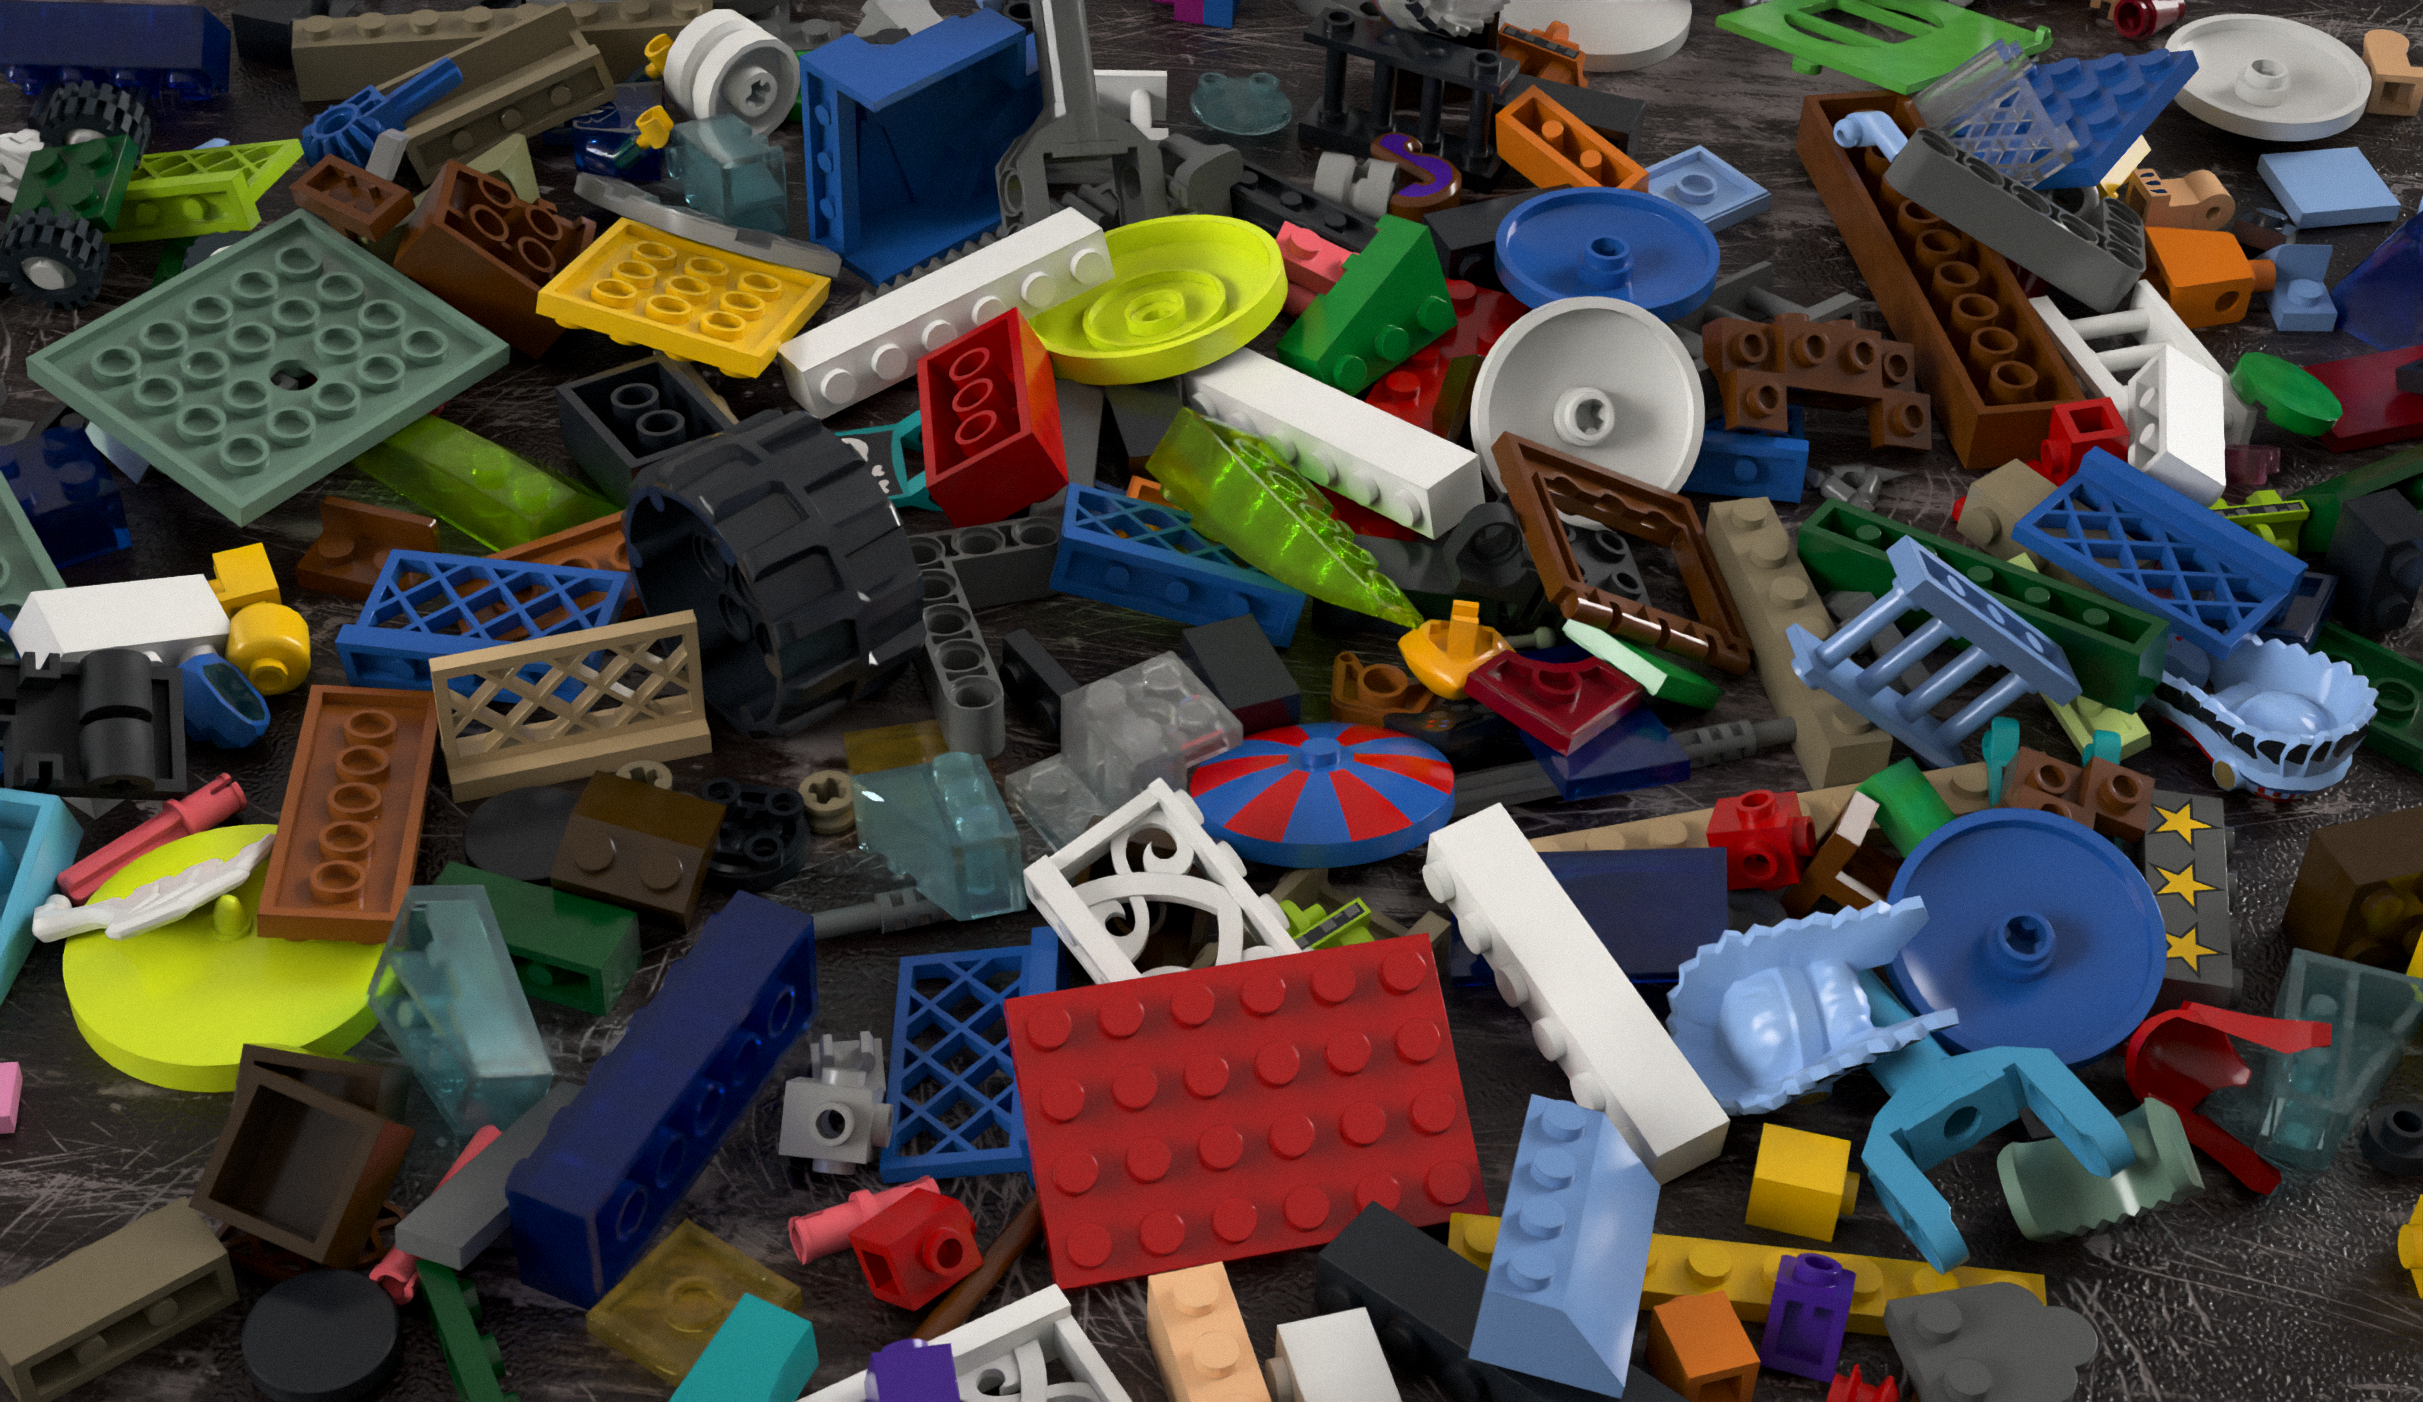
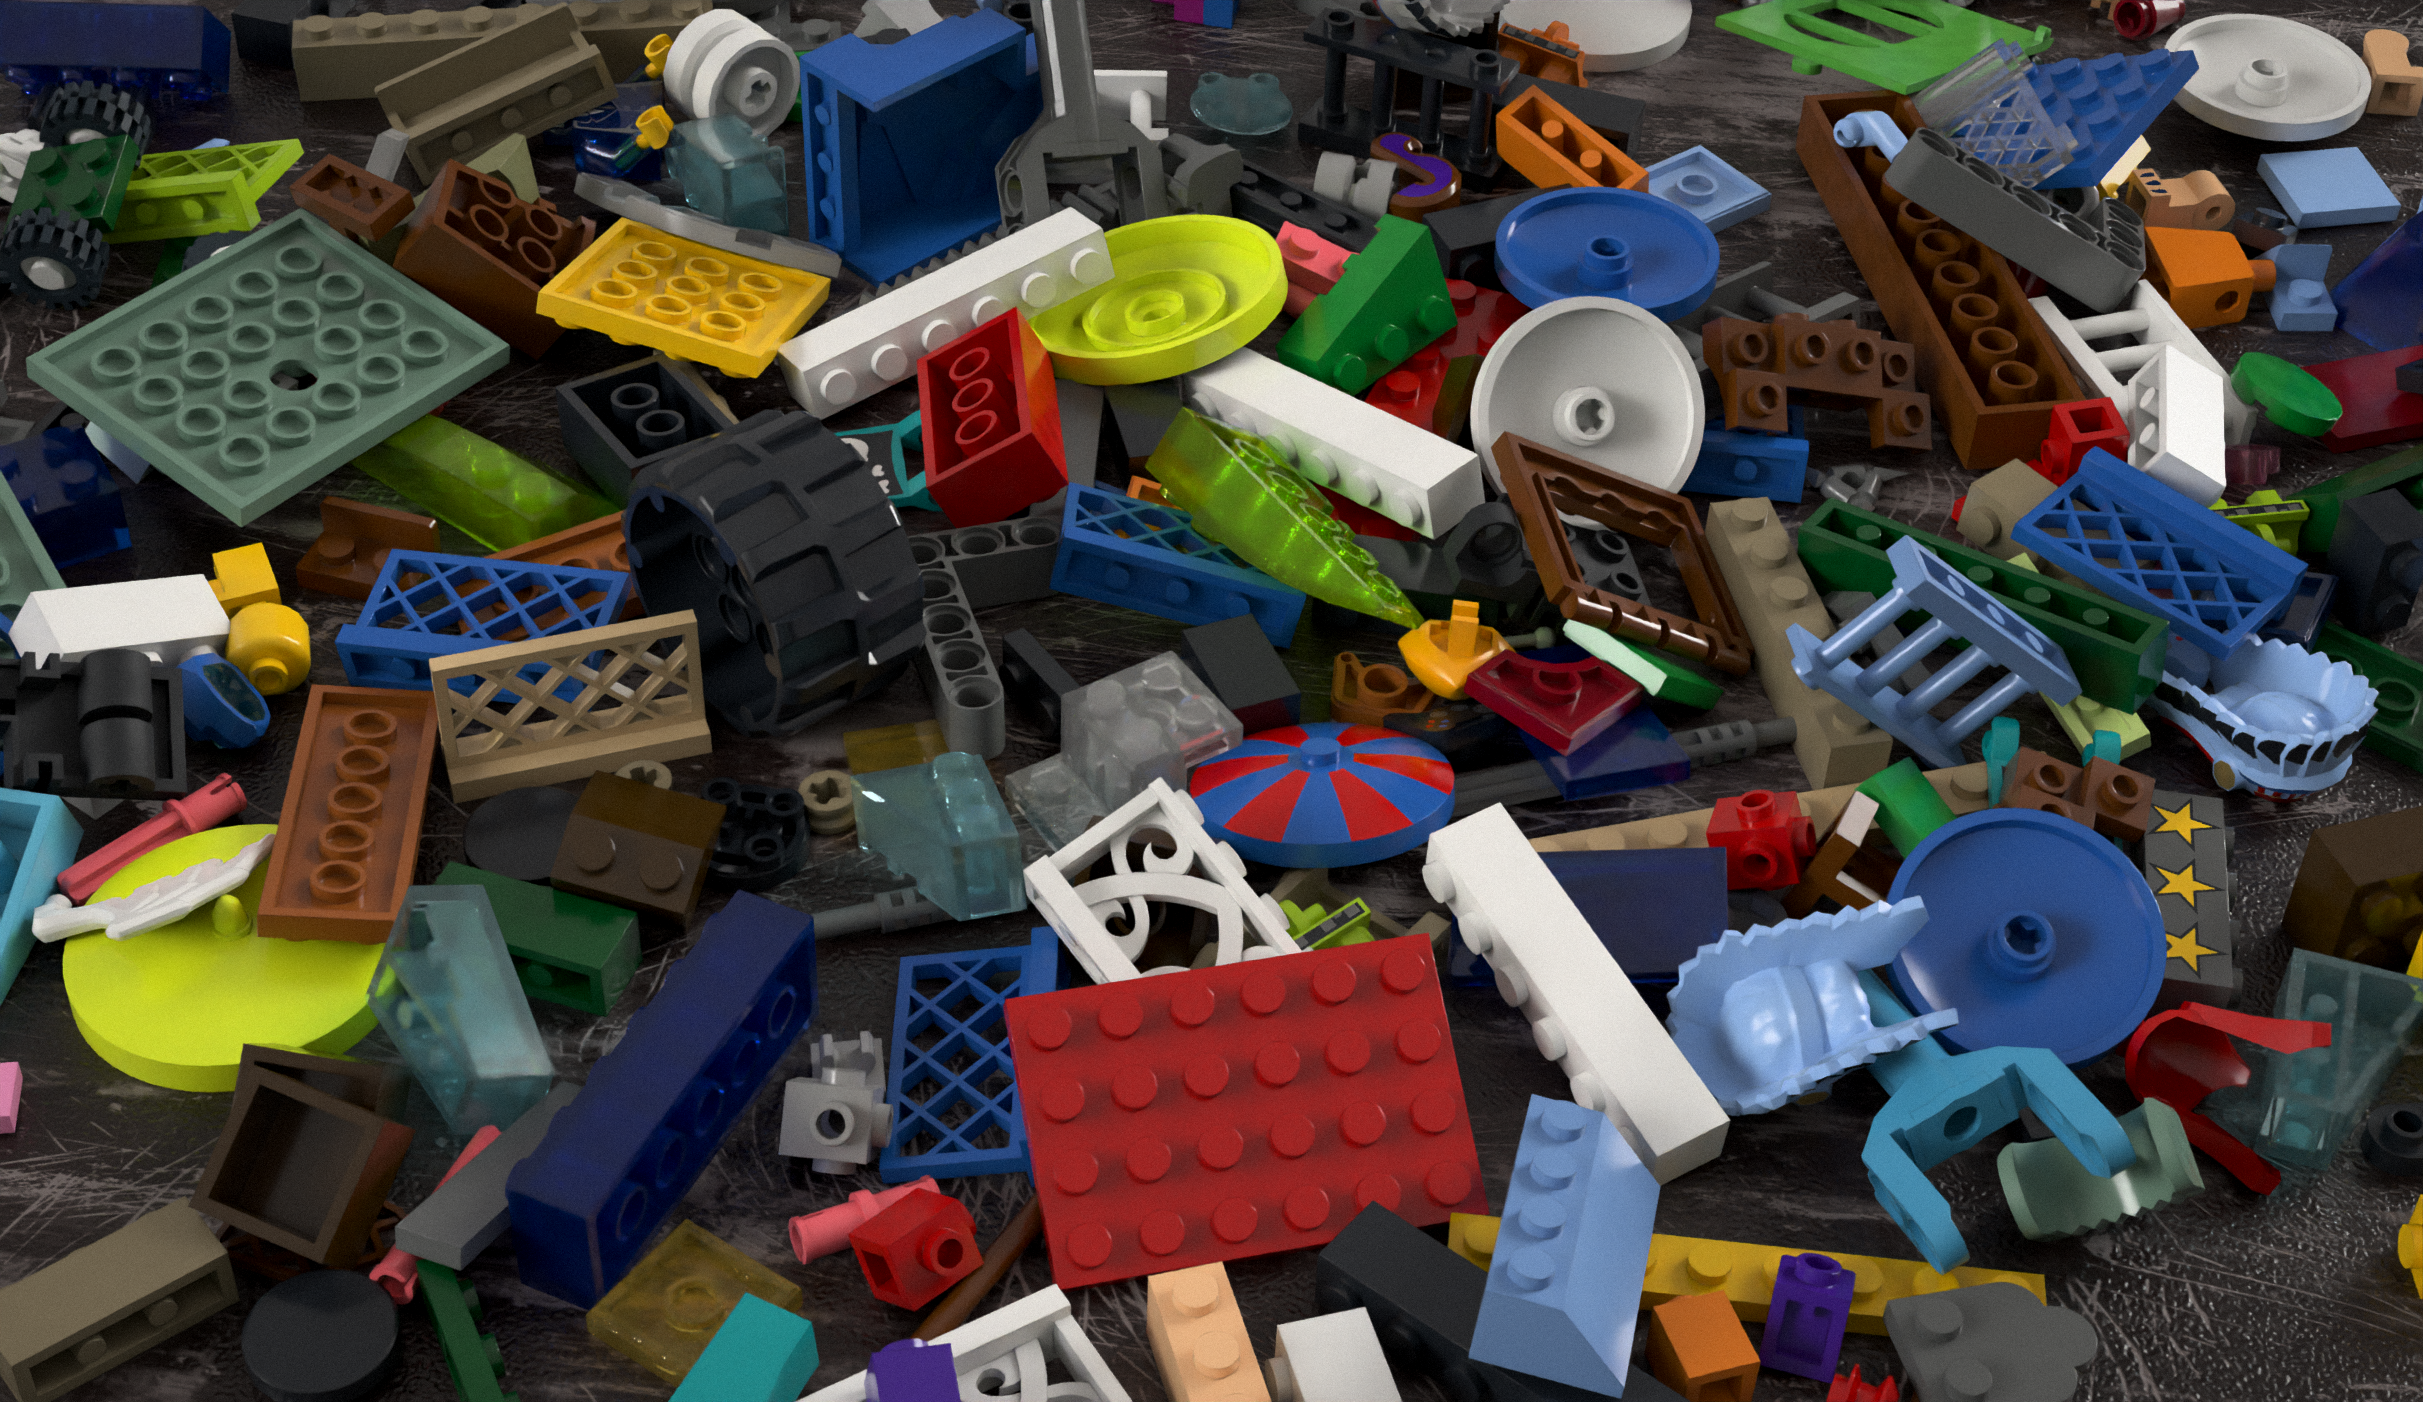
blue gear [300,57,463,170] -> none
yellow brick [1744,1123,1860,1243] -> none

